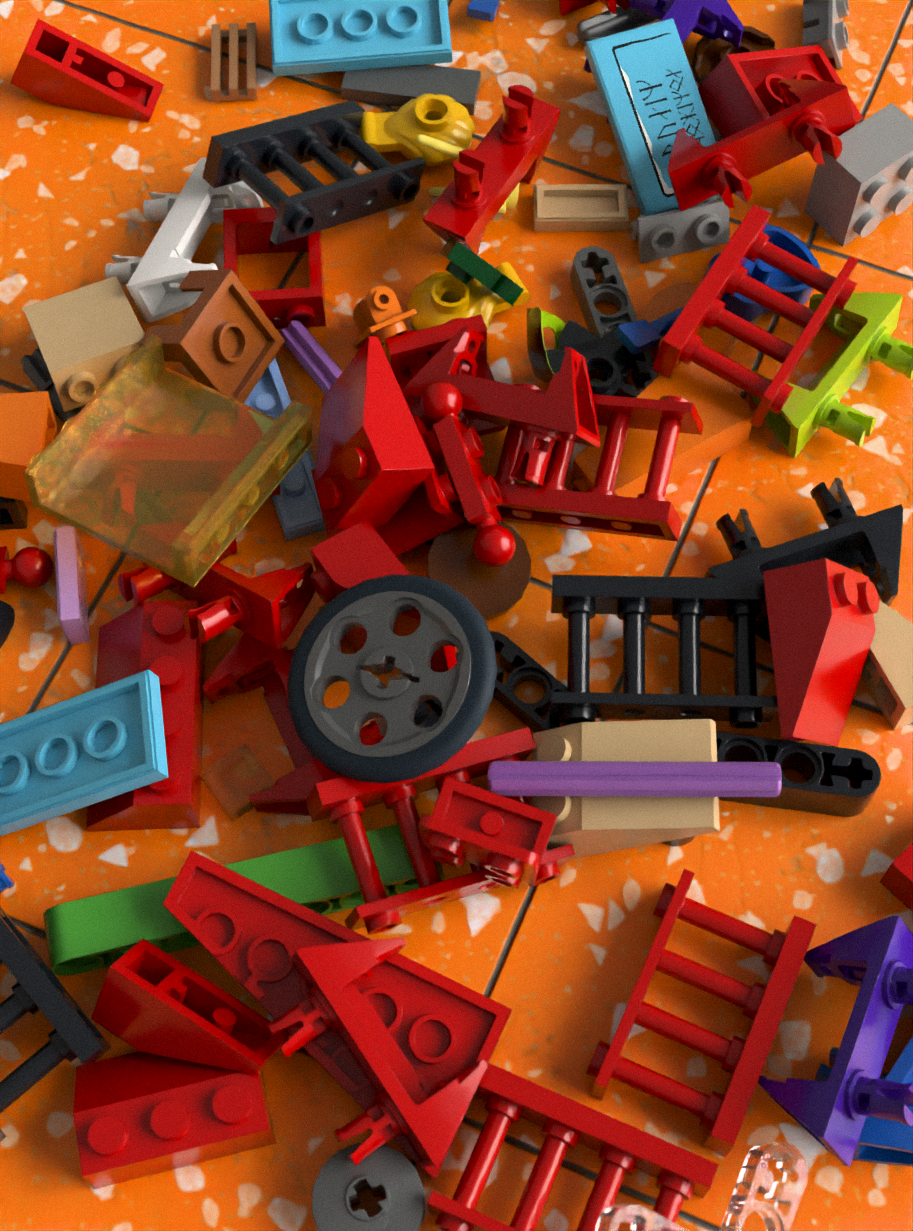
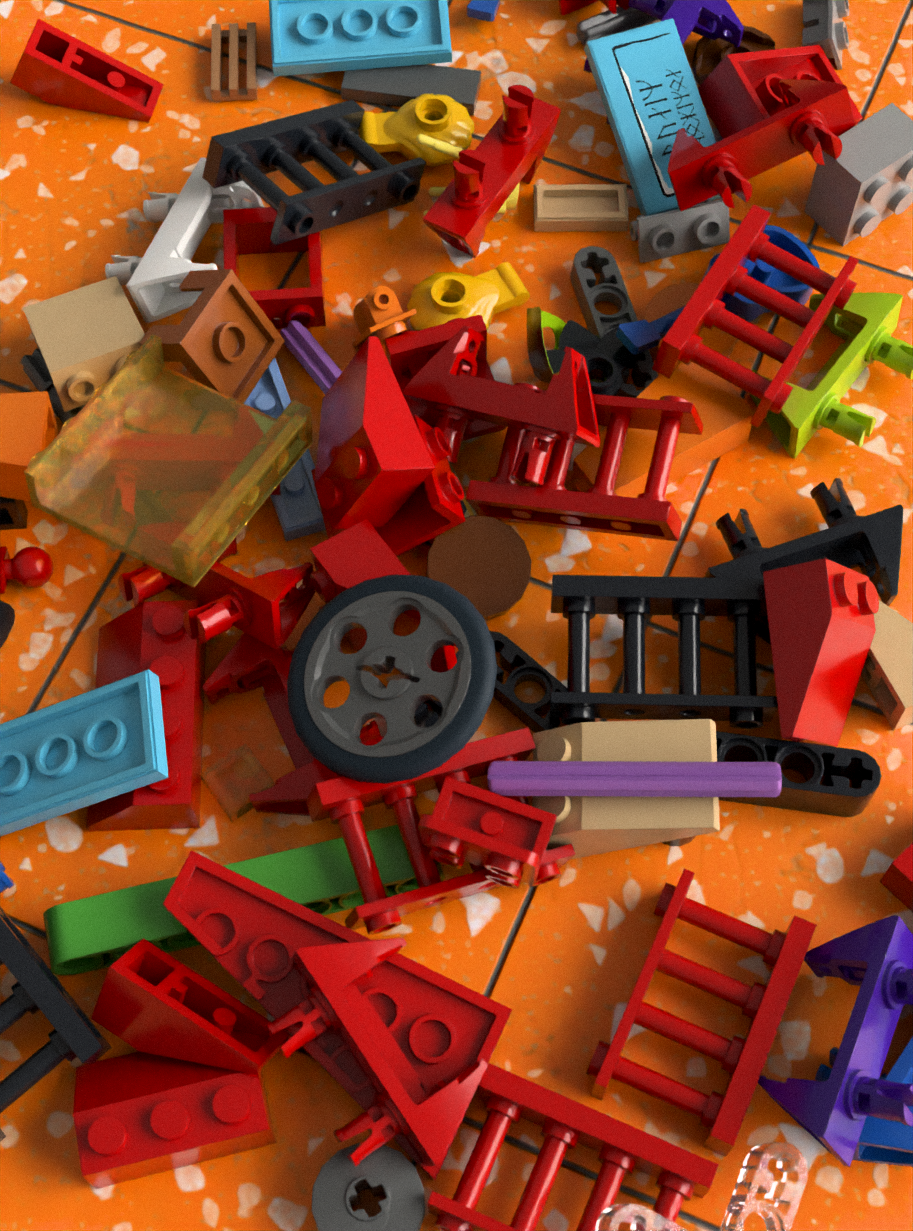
tile [54,525,90,645] -> none
red plate [421,381,516,567] -> none
dark green plate [440,236,524,306] -> none

